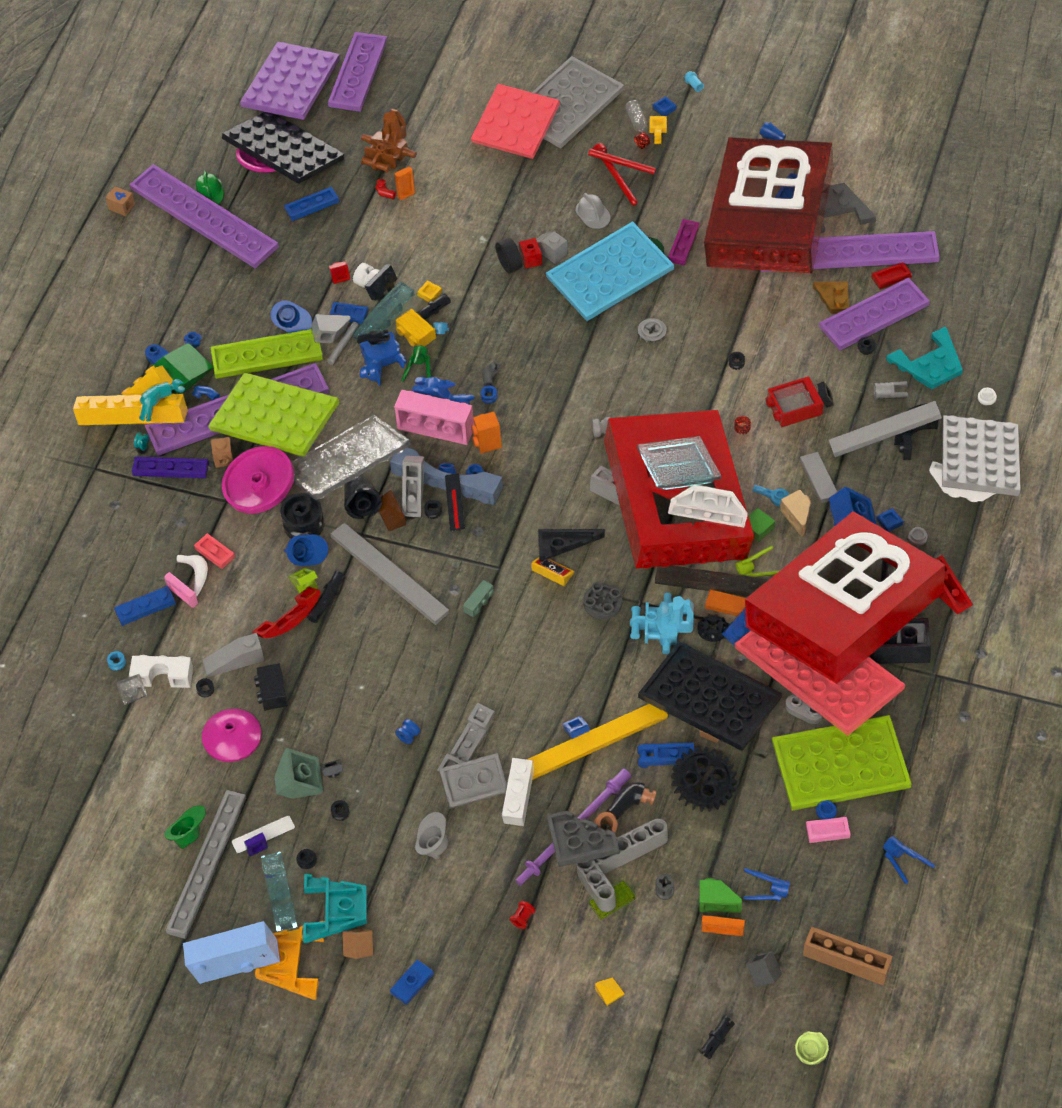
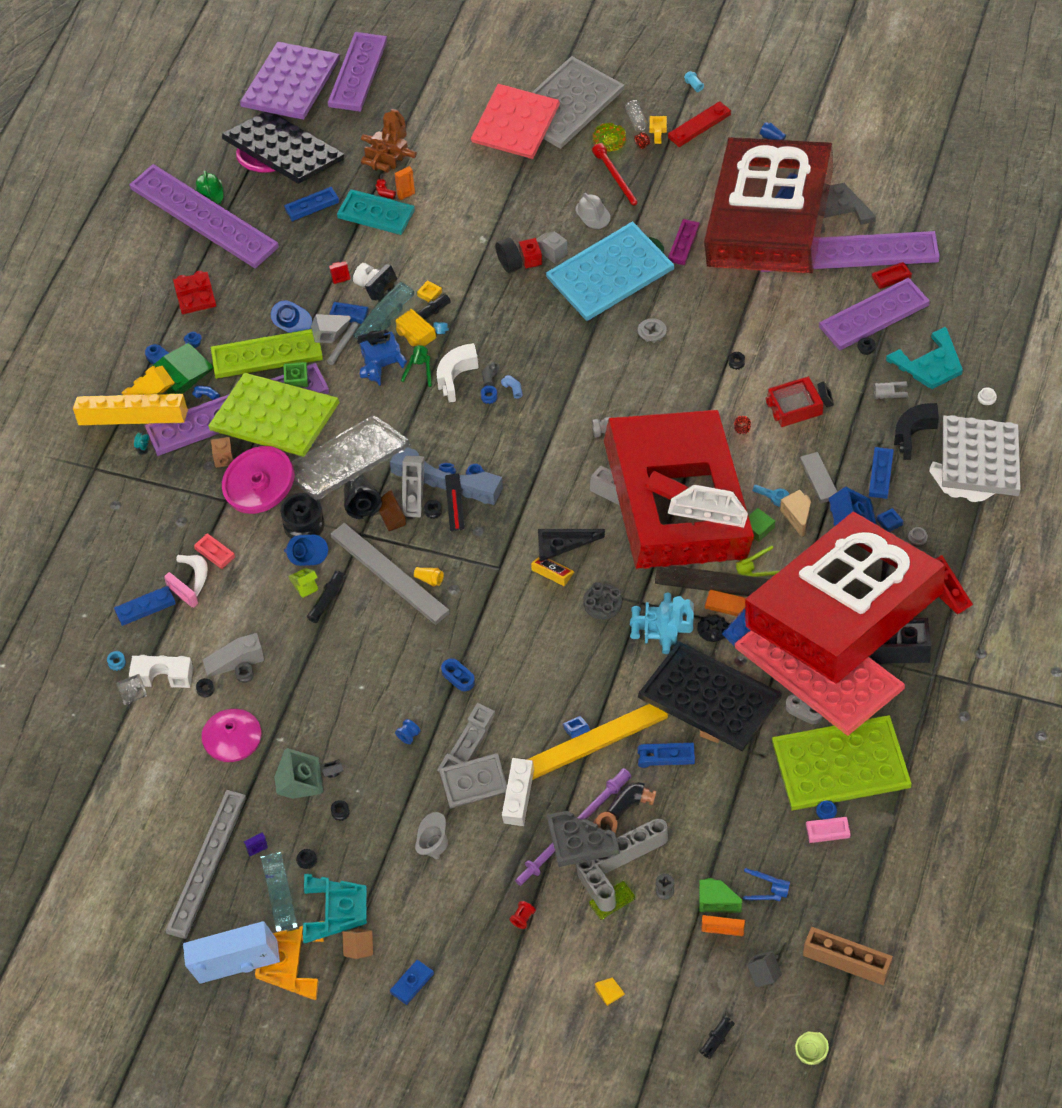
medium nougat brick [106,187,135,216] -> none
dark purple plate [132,457,209,478] -> none
teal arm [139,379,185,422] -> none
green piece [165,805,206,849] -> none
white sticker [232,816,295,853] -> none
red slope [252,587,321,639] -> none
black brick [254,663,288,711] -> none
bright pink brick [394,390,474,445] -> none
blue animal [412,377,475,405] -> none
sand green piece [463,580,494,618] -> none
orange brick [471,412,502,454] -> none
red bar [588,149,656,175] -> none
clear light blue piece [637,436,721,490] -> none
blue tile [653,96,677,116] -> none
black gear [671,746,737,812] -> none
pearl gold wing [813,281,849,314] -> none
light grey tile [829,401,942,457] -> none
blue plant [883,836,935,884] -> none
none -> red plate [173,271,216,315]
none -> dark grey bush [235,663,254,683]
none -> bright green piece [284,362,308,388]
none -> teal plate [337,189,415,235]
none -> yellow cone [414,567,444,587]
none -> white arch [437,343,478,403]
none -> blue plate [441,659,475,691]
none -> medium blue arm [501,375,523,399]
none -> clear neon green tile [592,123,626,152]
none -> red plate [668,101,731,147]
none -> blue plate [869,447,894,499]

